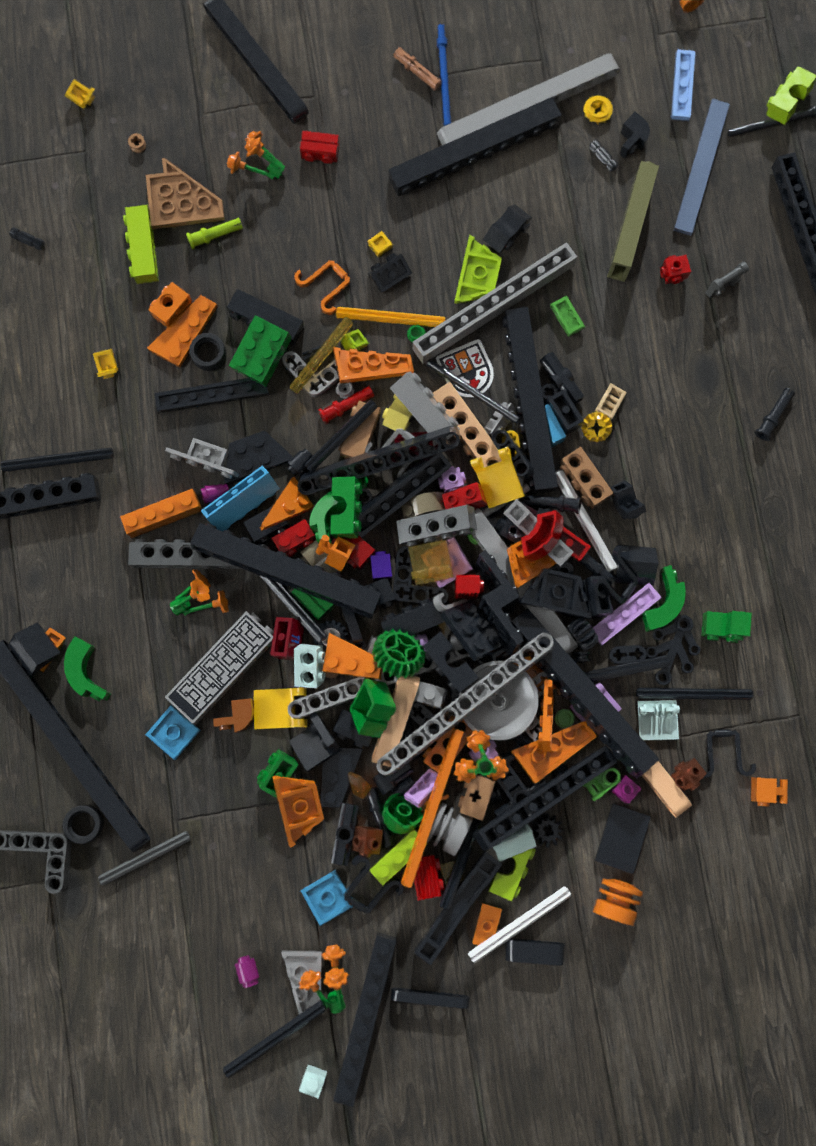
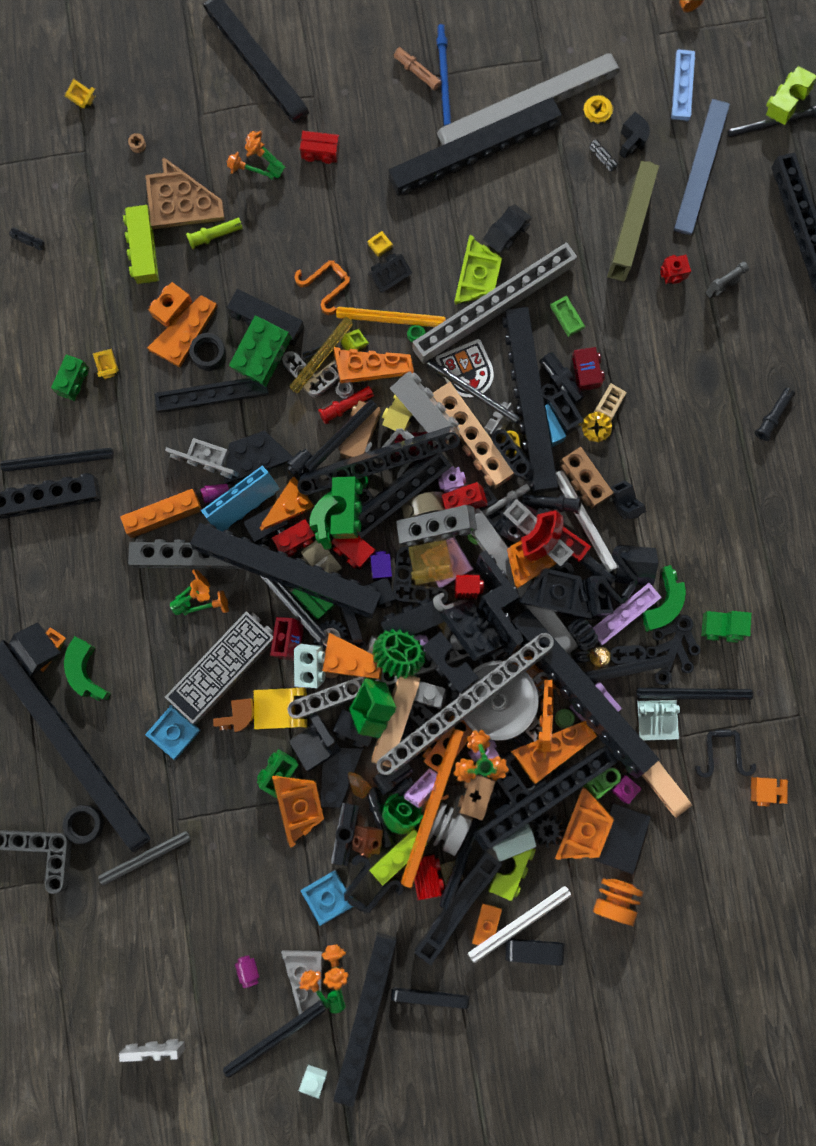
orange brick [316,535,355,572] -> none
yellow flag [470,447,524,508] -> none
copper brick [670,758,707,792] -> none
none -> green brick [51,354,89,401]
none -> light grey wing [119,1039,185,1062]
none -> orange wing [555,787,614,860]
none -> dark red brick [571,347,605,391]
none -> clear yellow tile [590,647,611,667]

